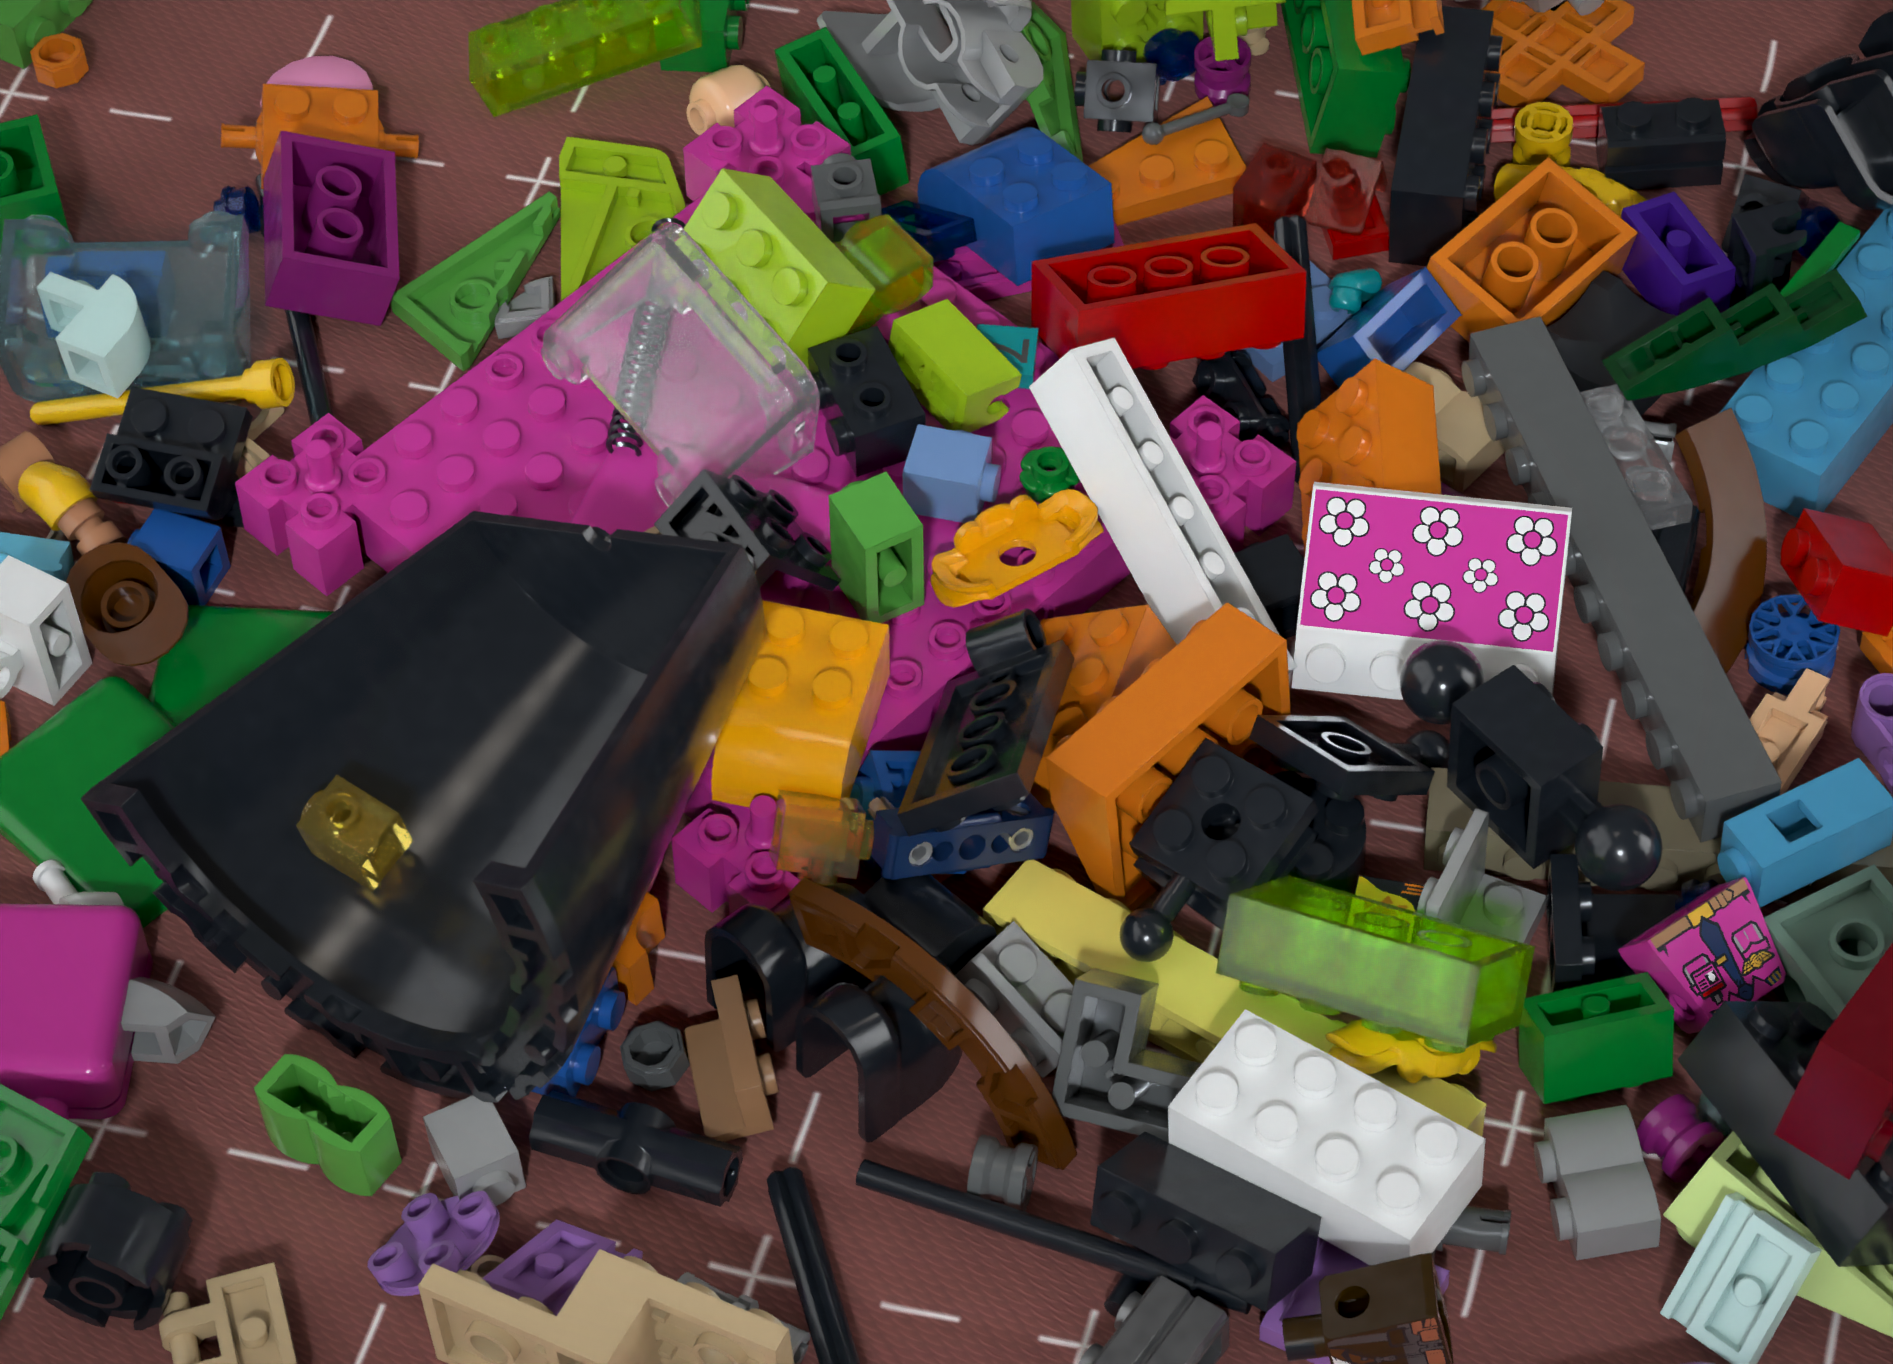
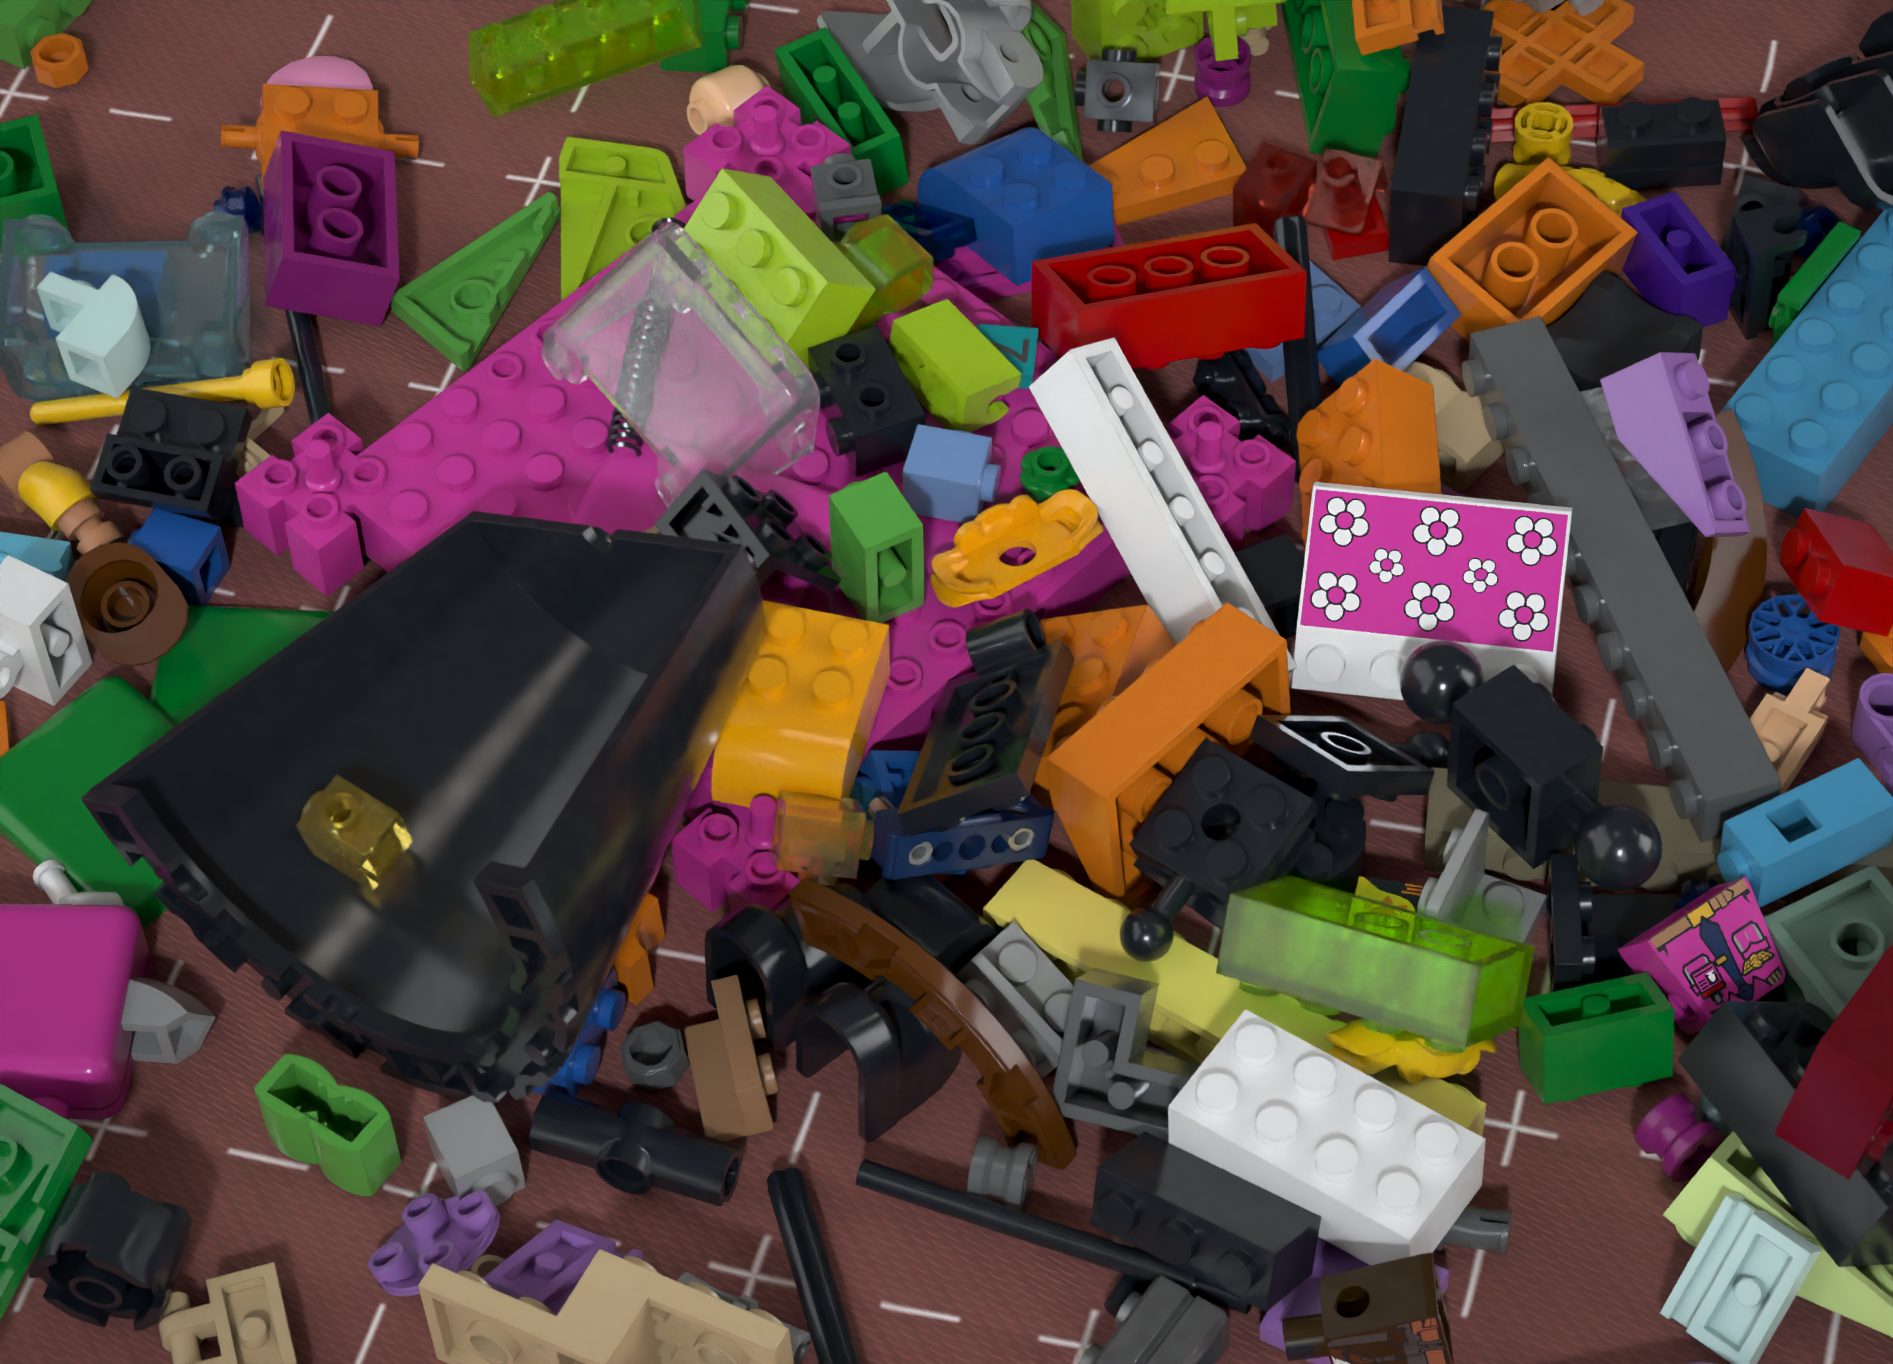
light grey tile [495,276,556,339] -> none
dark grey hinge [1142,93,1250,145] -> none
clear blue plate [1143,28,1199,86] -> none
teal arm [1328,268,1382,314] -> none
light grey brick [1534,1105,1661,1261] -> none
dark green slope [1602,268,1868,401] -> none
none -> medium lavender slope [1600,352,1751,537]

